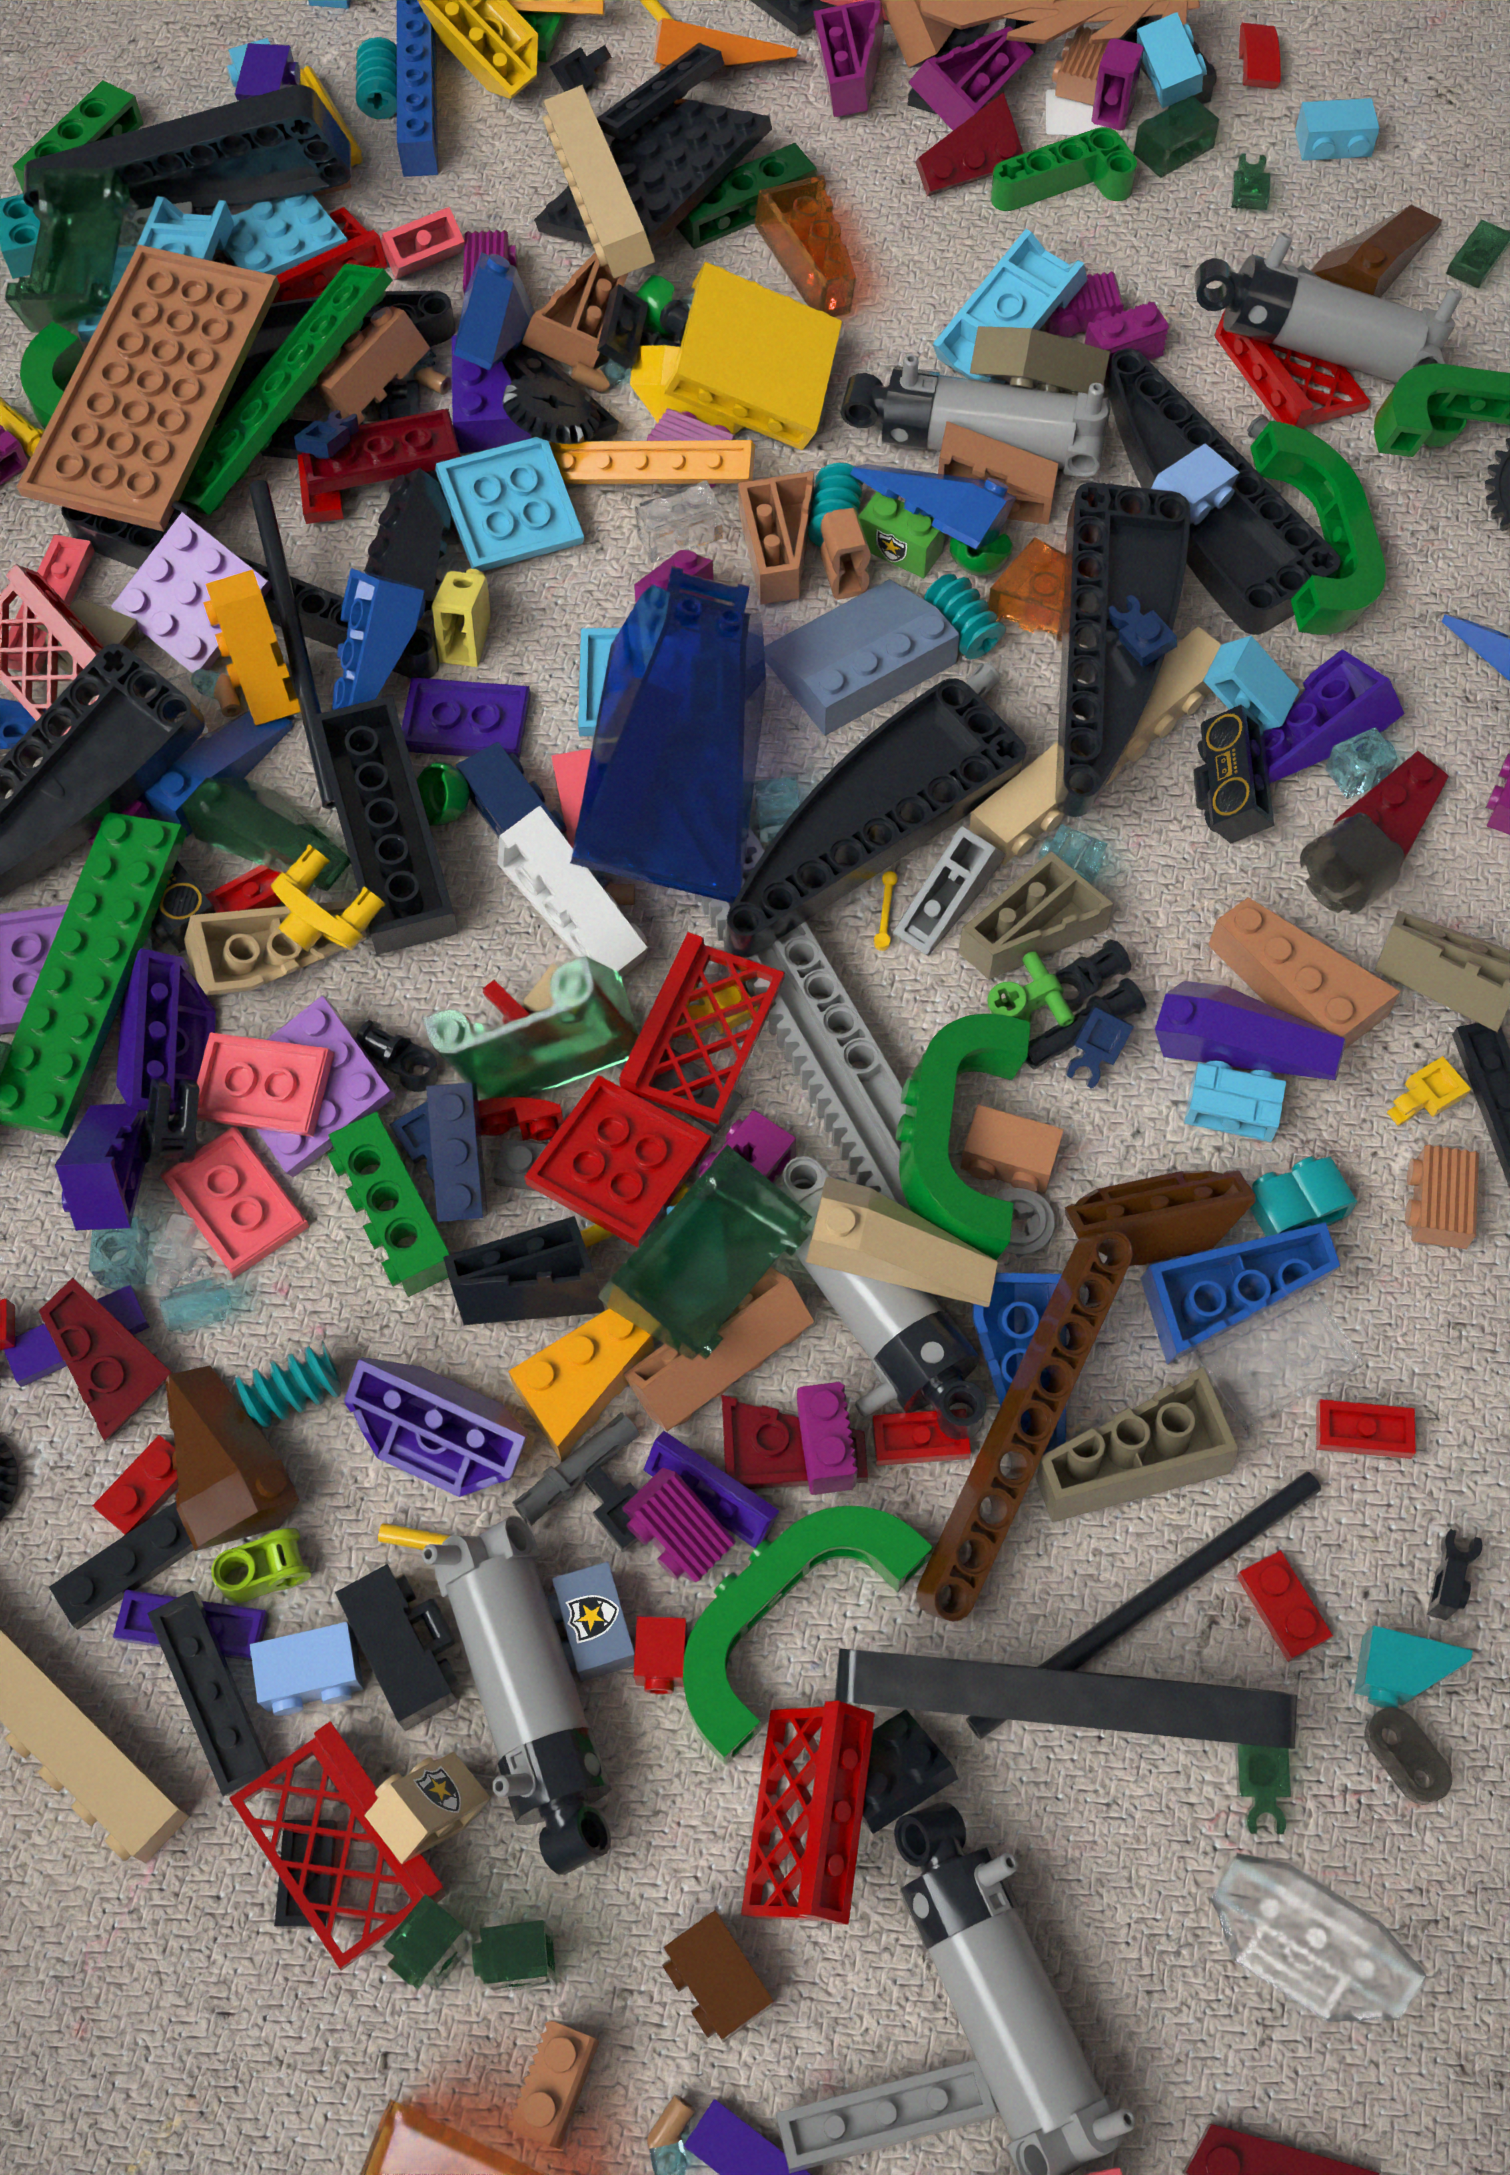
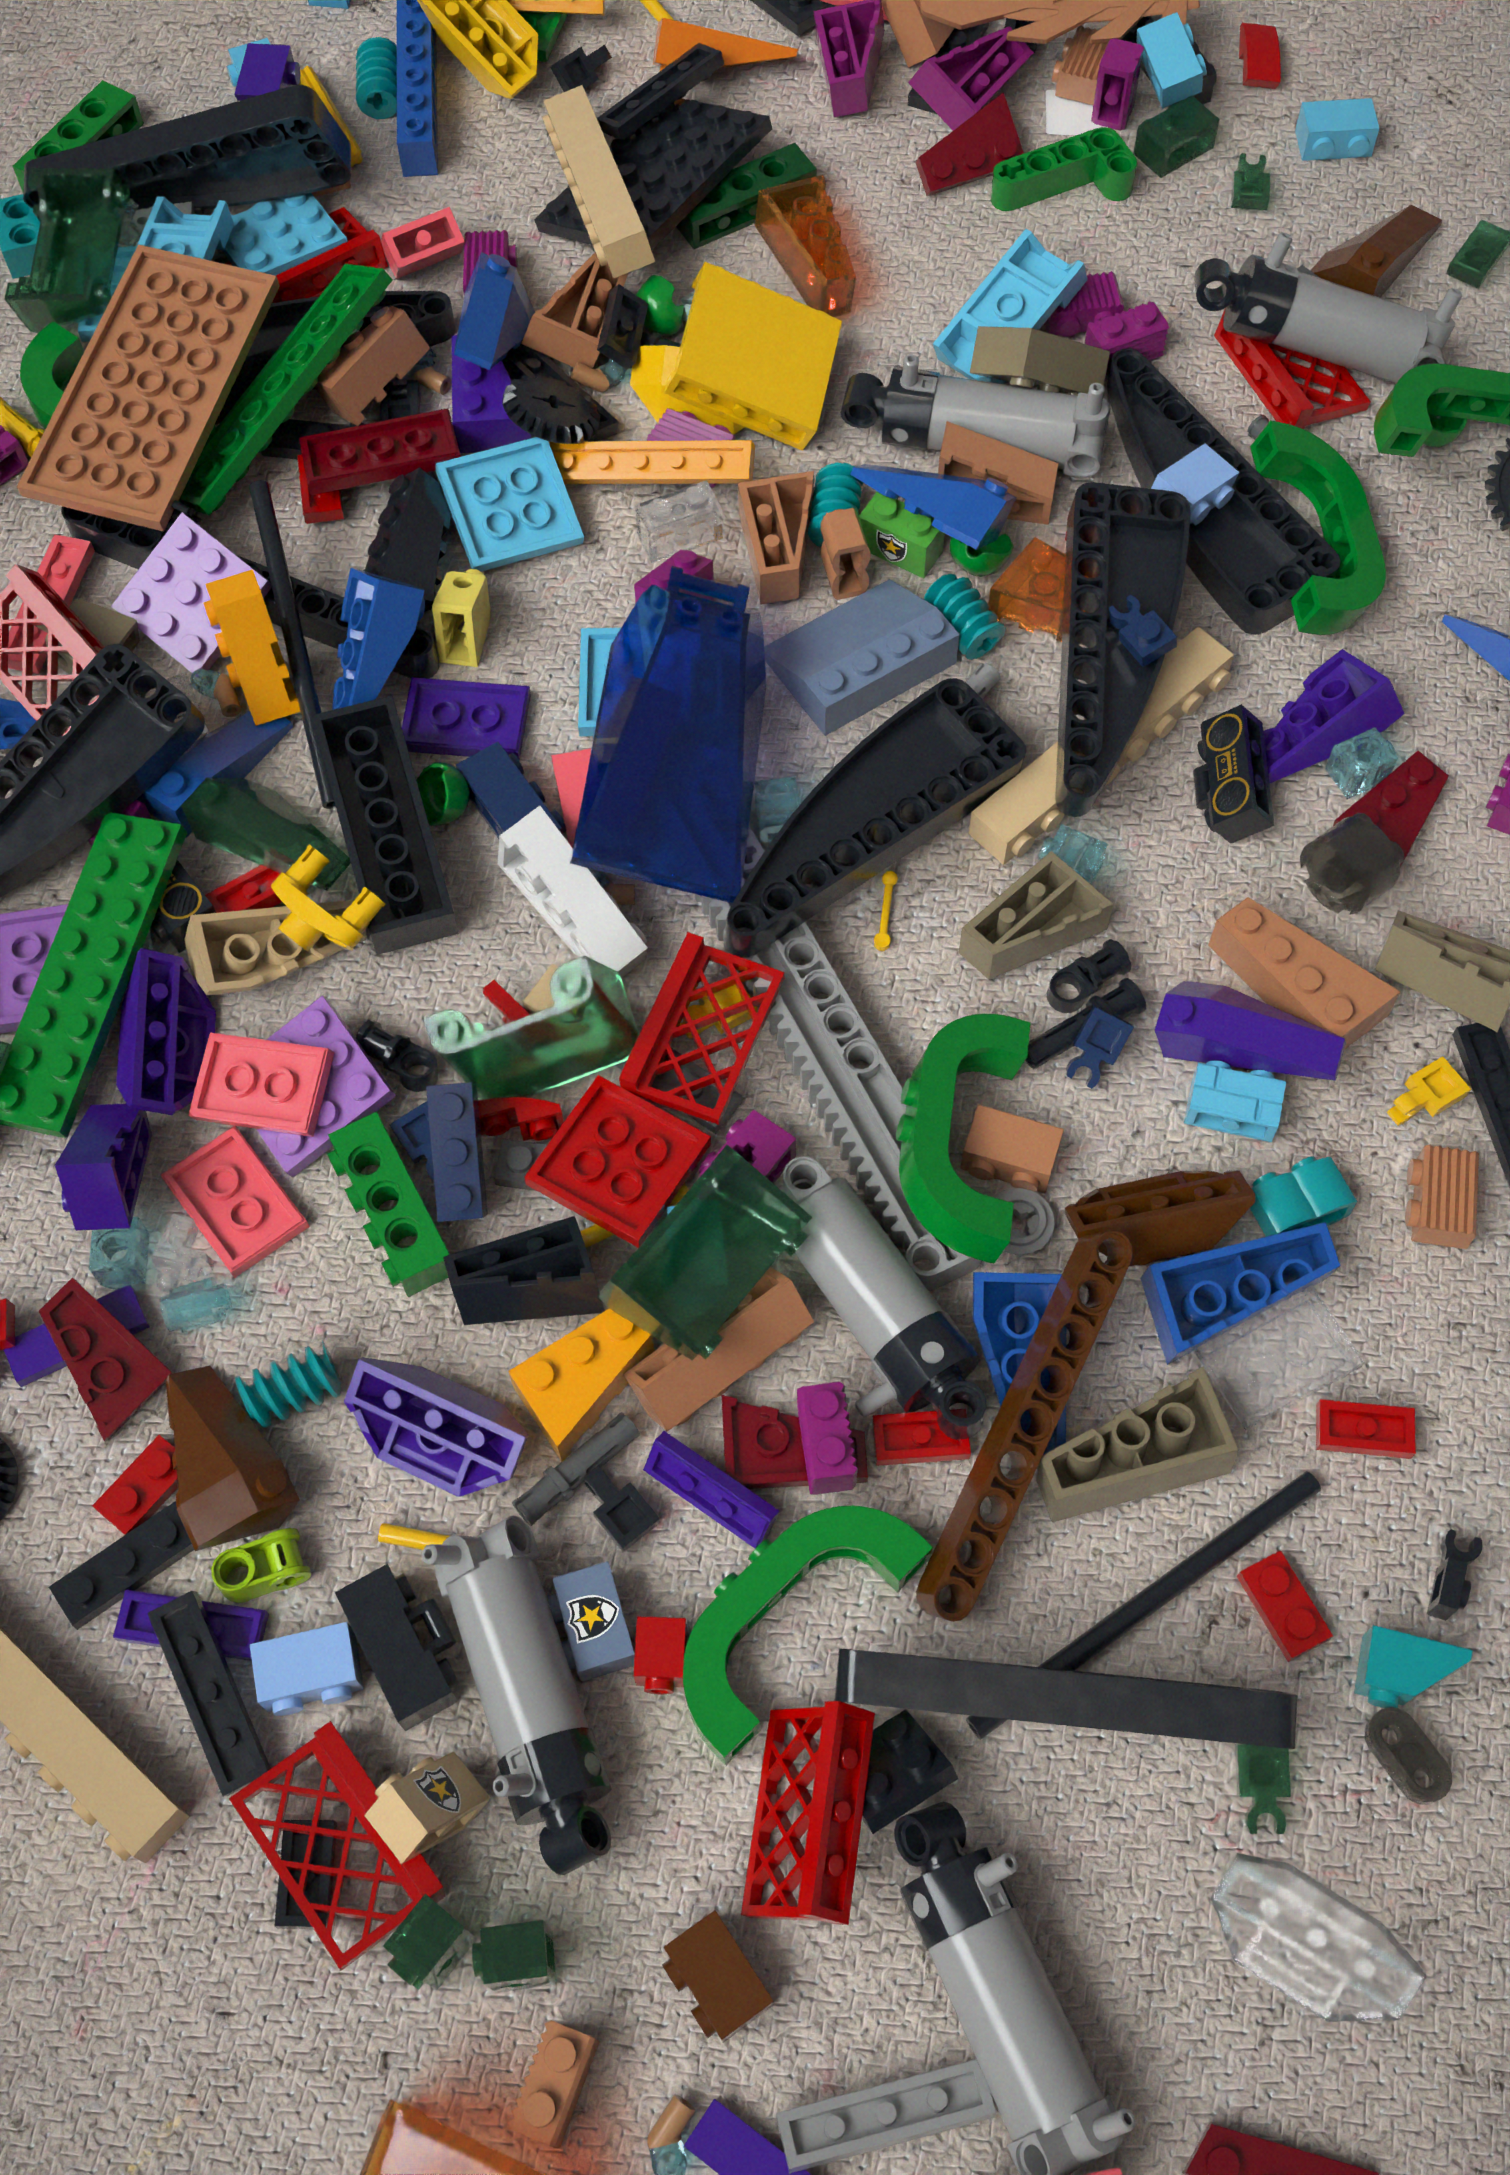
black piece [141,1078,199,1163] -> none
dark blue plate [294,410,359,459] -> none
magenta brick [622,1467,736,1583] -> none
black bush [659,300,690,343] -> none
tan wedge [806,1177,998,1307] -> none
slope [893,826,1006,956] -> none
bright green piece [987,951,1075,1027] -> none
medium azure brick [1203,636,1300,731] -> none

